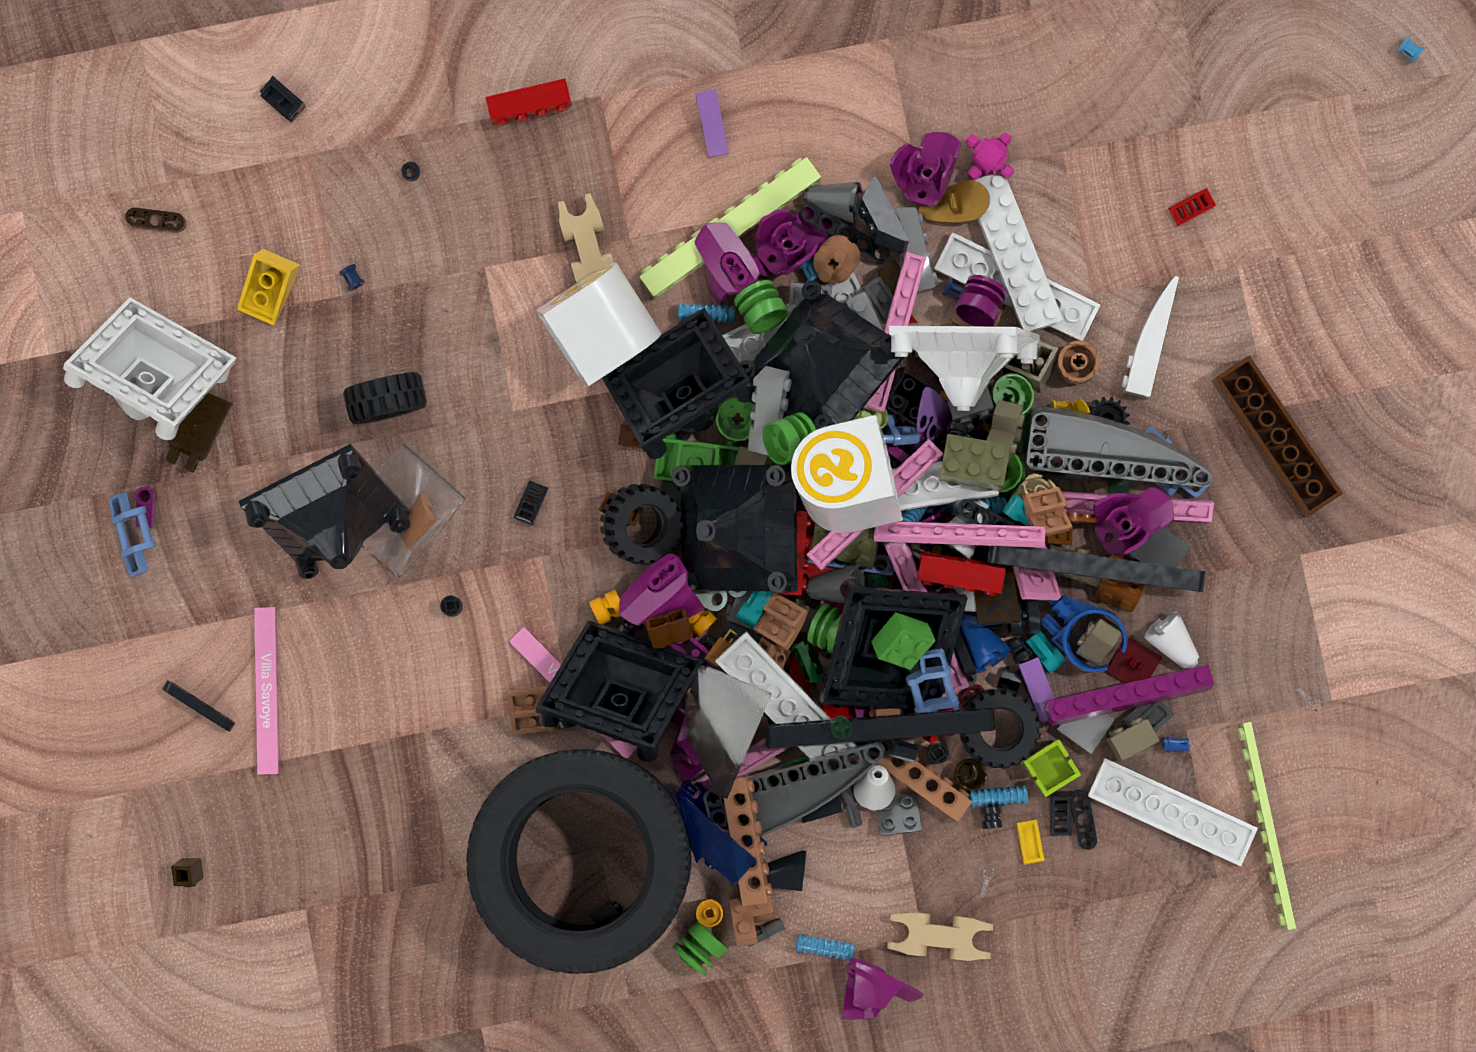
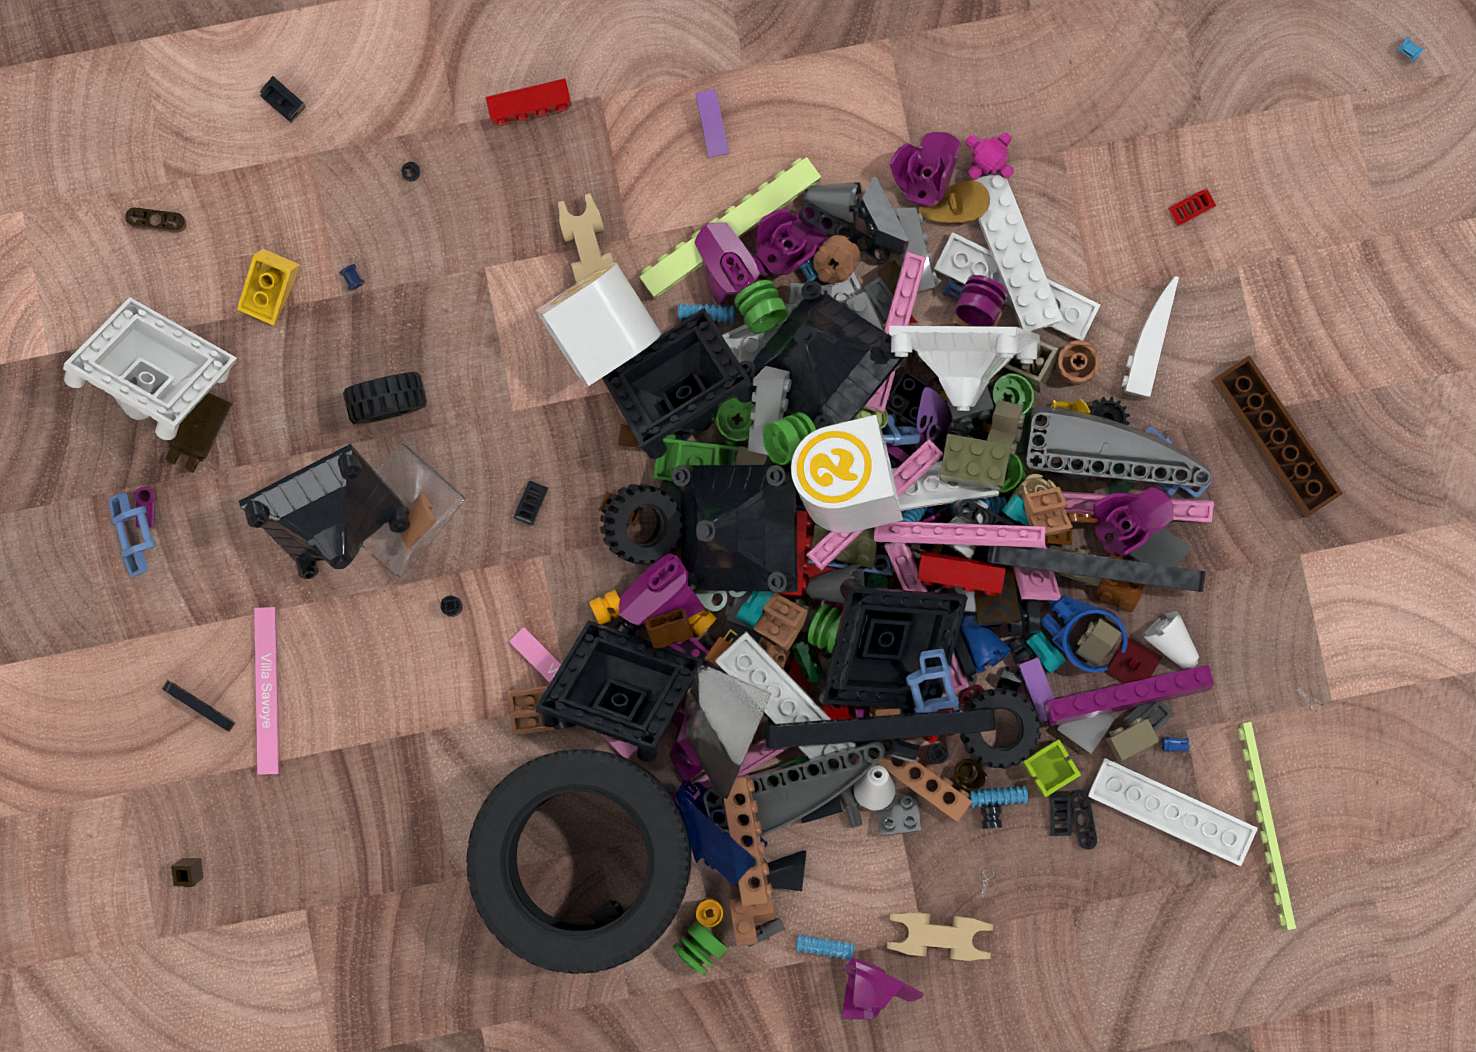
clear green wheel [830,715,852,739] -> none
bright green brick [871,612,935,670] -> none
yellow tile [1016,819,1045,864] -> none

